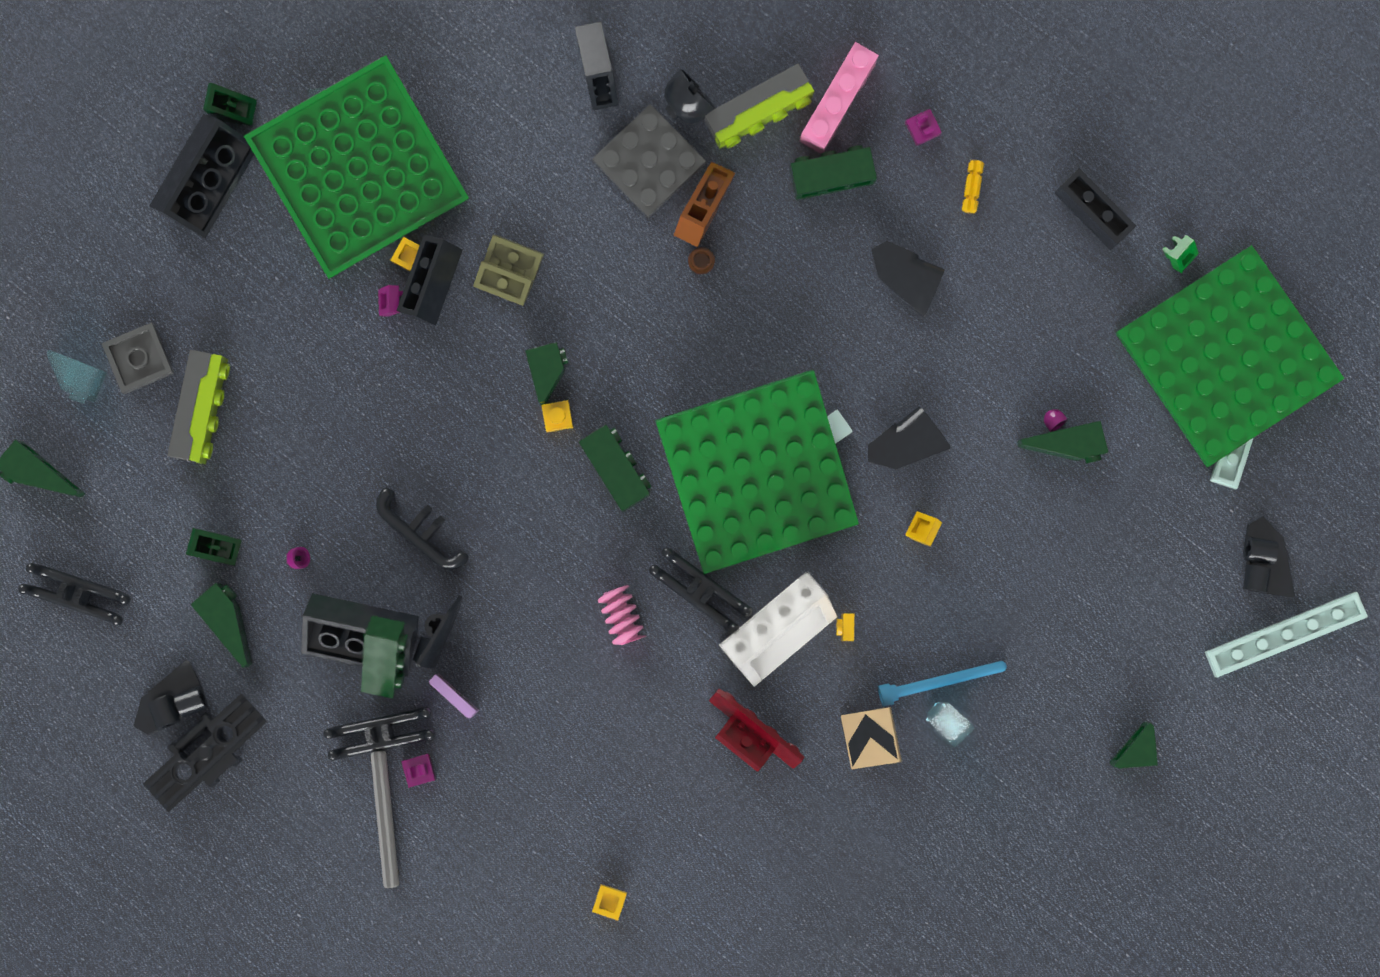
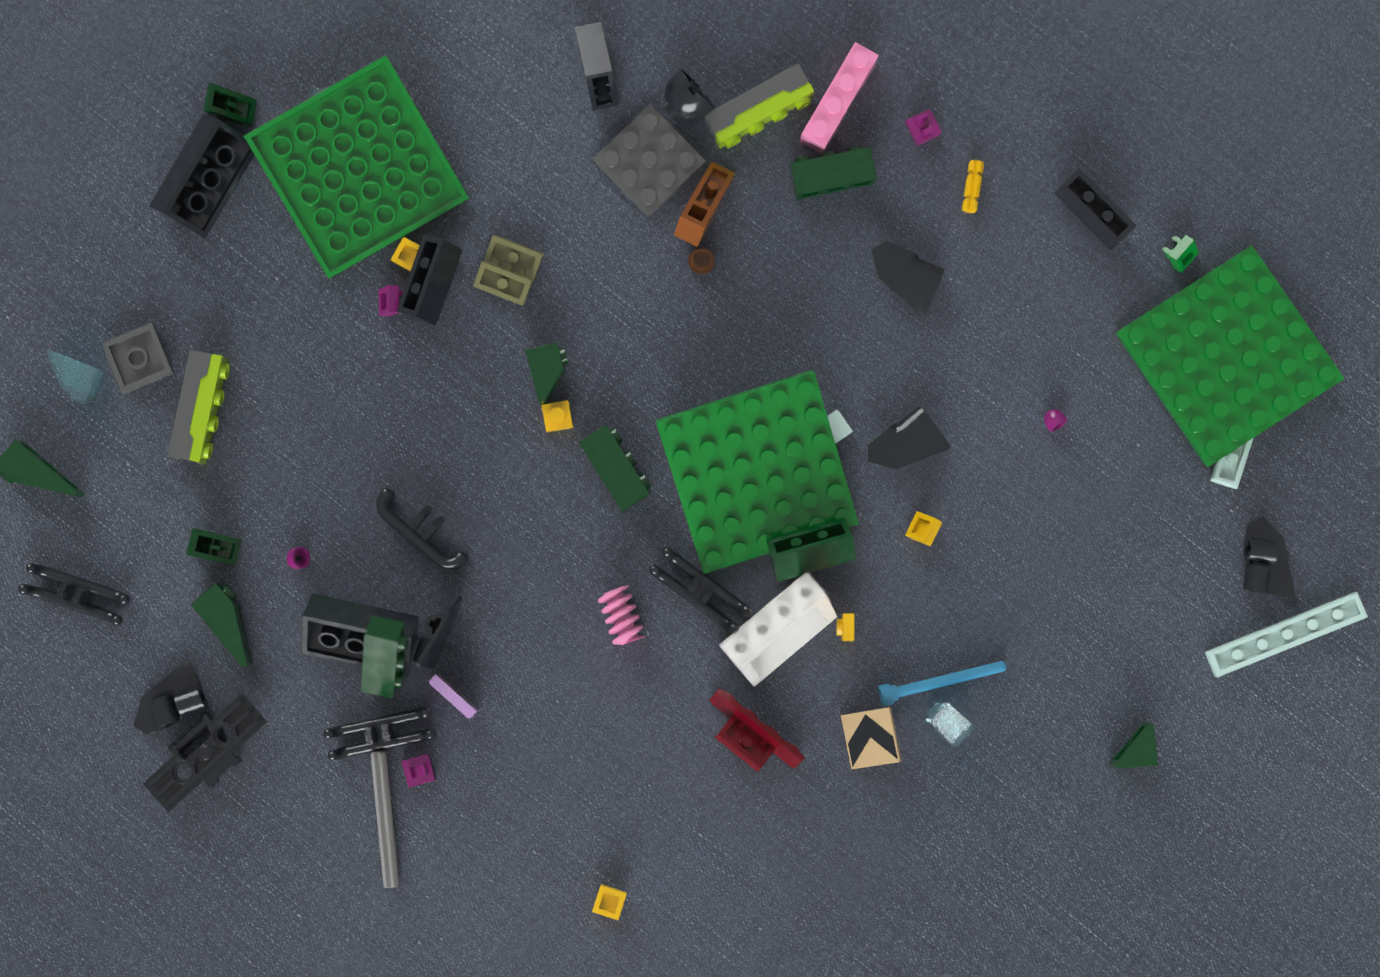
dark green slope [1017,421,1108,464] -> none
none -> dark green brick [767,518,856,582]

